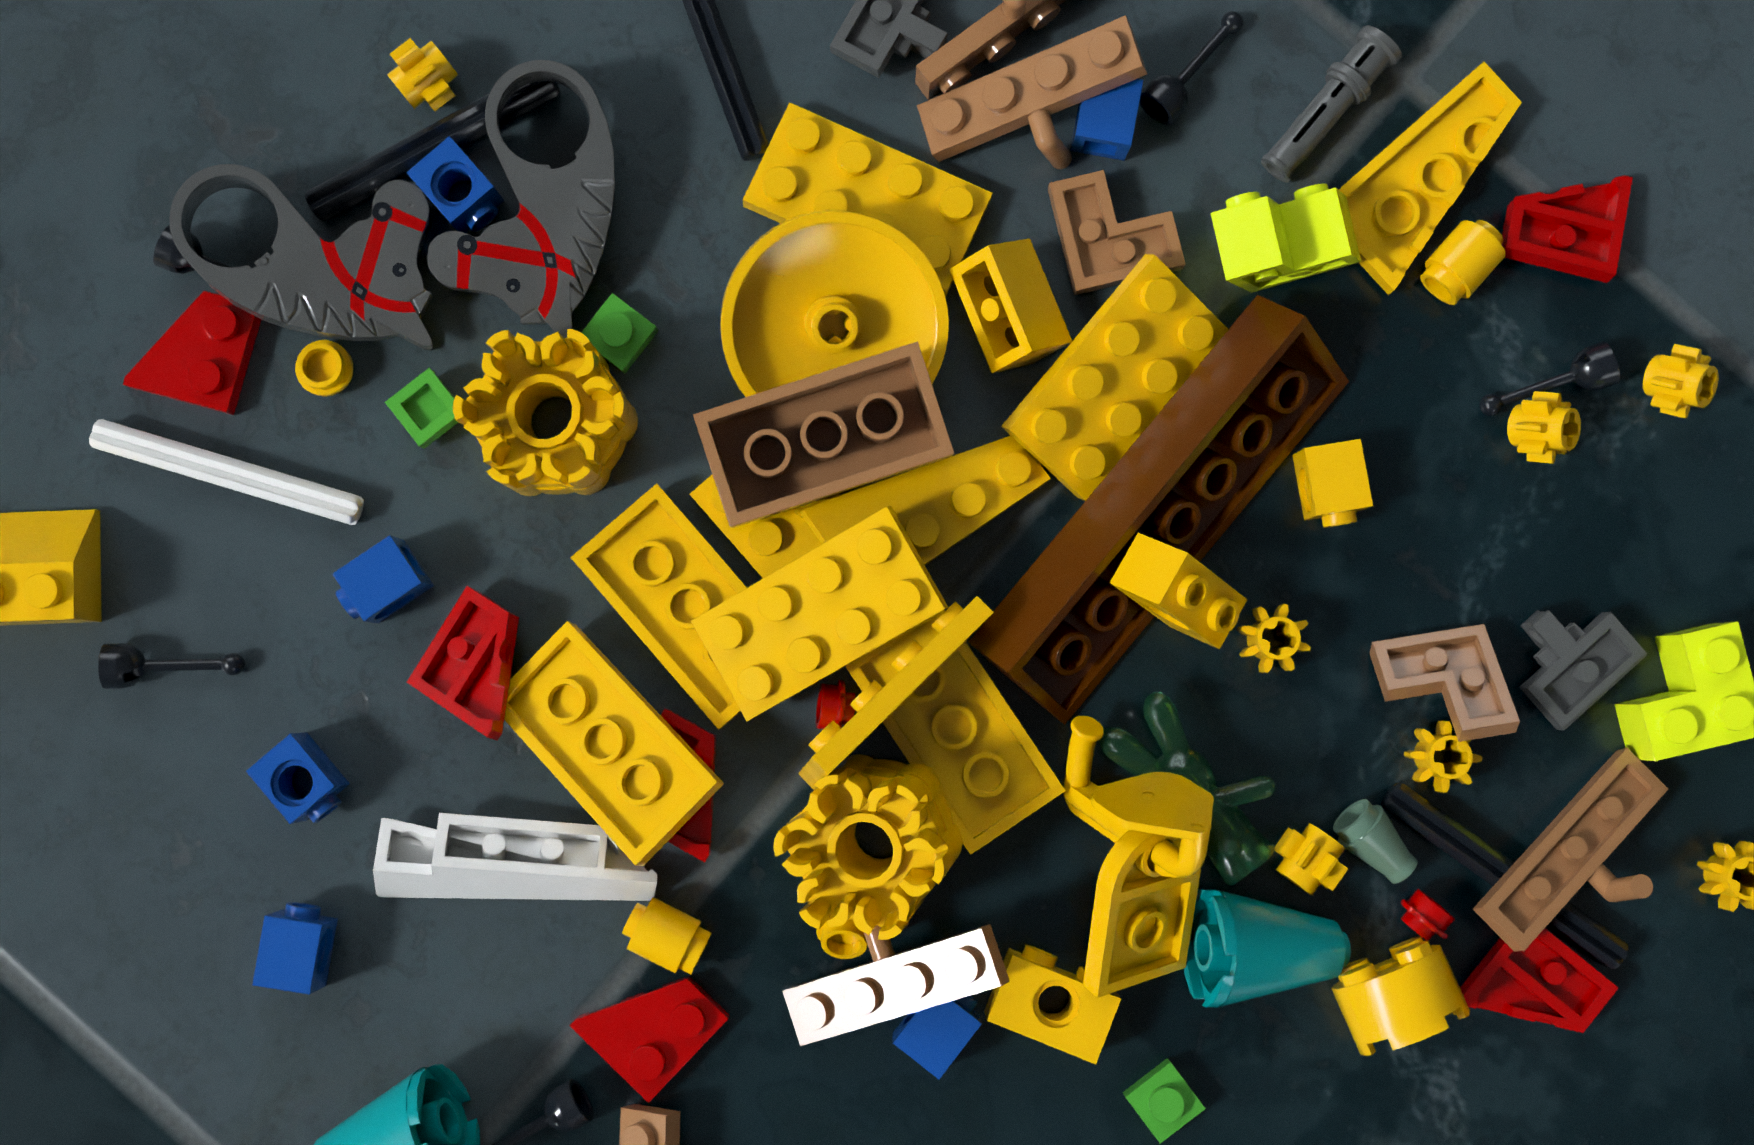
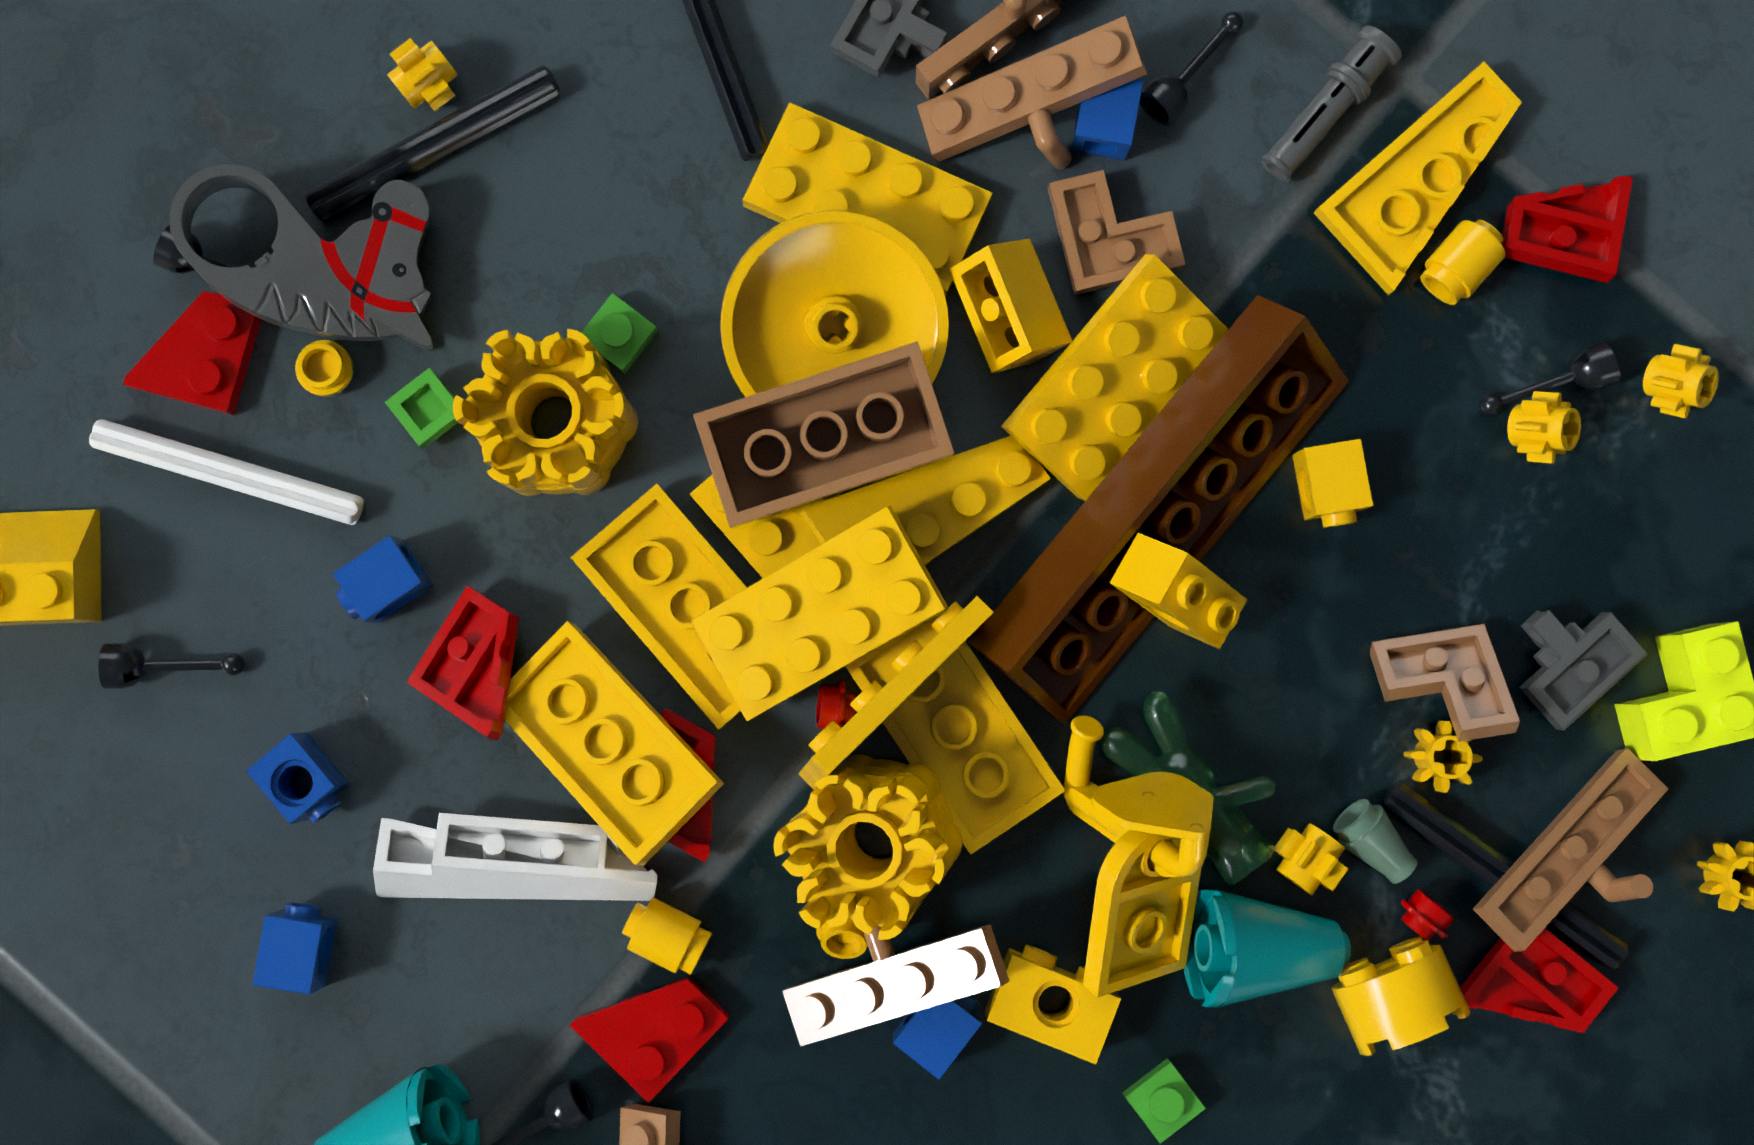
blue brick [406,136,504,233] -> none
dark grey animal [427,60,615,339] -> none
neon yellow brick [1210,183,1361,293] -> none
yellow gear [1237,604,1311,673] -> none

